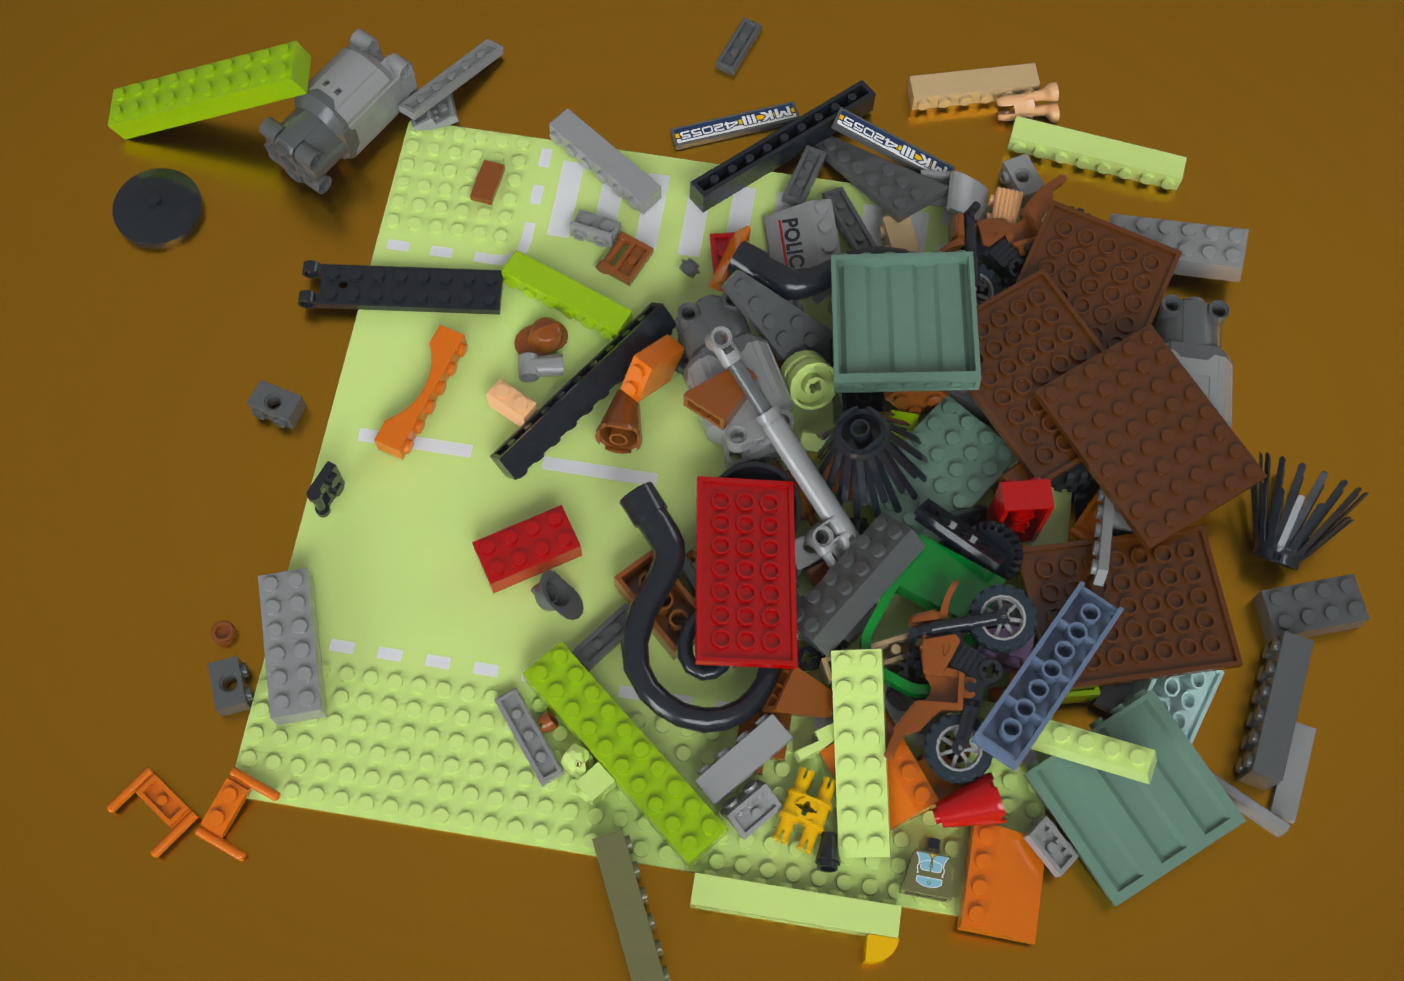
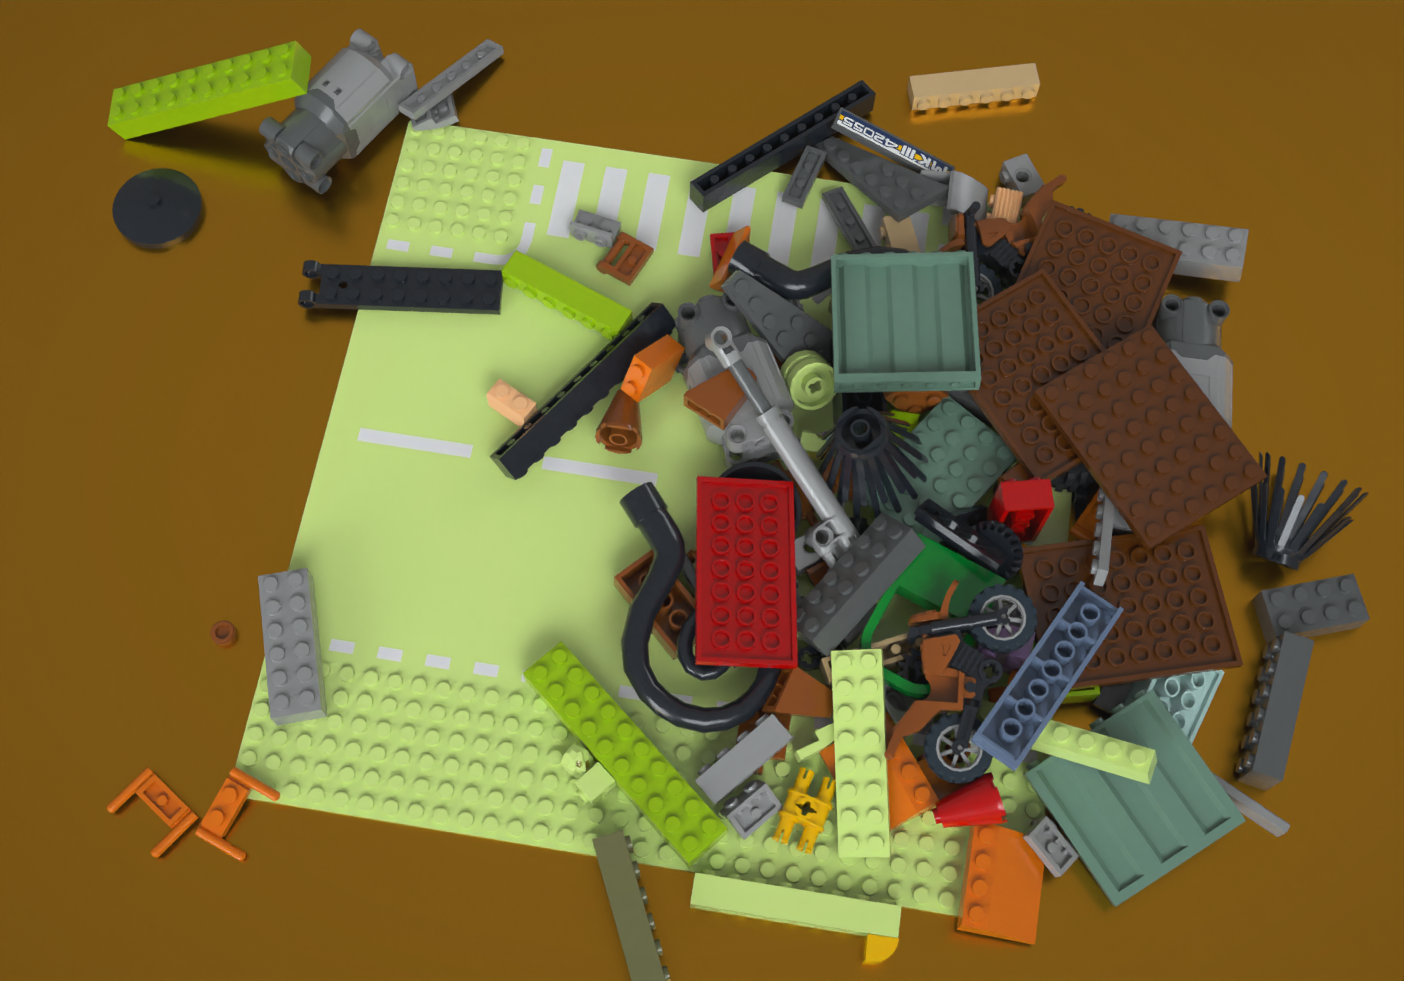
dark grey brick [208,656,254,716] -> none
dark grey brick [247,380,306,429] -> none
black plate [306,461,345,518] -> none
orange arch [374,325,468,460] -> none
dark orange tile [470,160,505,205] -> none
red brick [472,505,582,594] -> none
light grey tile [494,688,564,787] -> none
dark orange piece [514,317,568,356] -> none
light grey piece [518,352,564,382] -> none
dark grey piece [531,570,584,620] -> none
dark orange hinge [537,710,559,733] -> none
light grey brick [549,108,662,214] -> none
dark grey plate [572,603,629,672] -> none
tile [670,101,800,150] -> none
dark grey plate [679,258,700,278] -> none
dark grey tile [715,18,762,76] -> none
light grey piece [764,199,841,271] -> none
black cone [815,832,841,873] -> none
olive torso [899,838,952,903] -> none
light nougat piece [997,82,1060,123] -> none
yellowish green brick [1007,116,1187,190] -> none
light grey tile [1269,722,1316,824] -> none

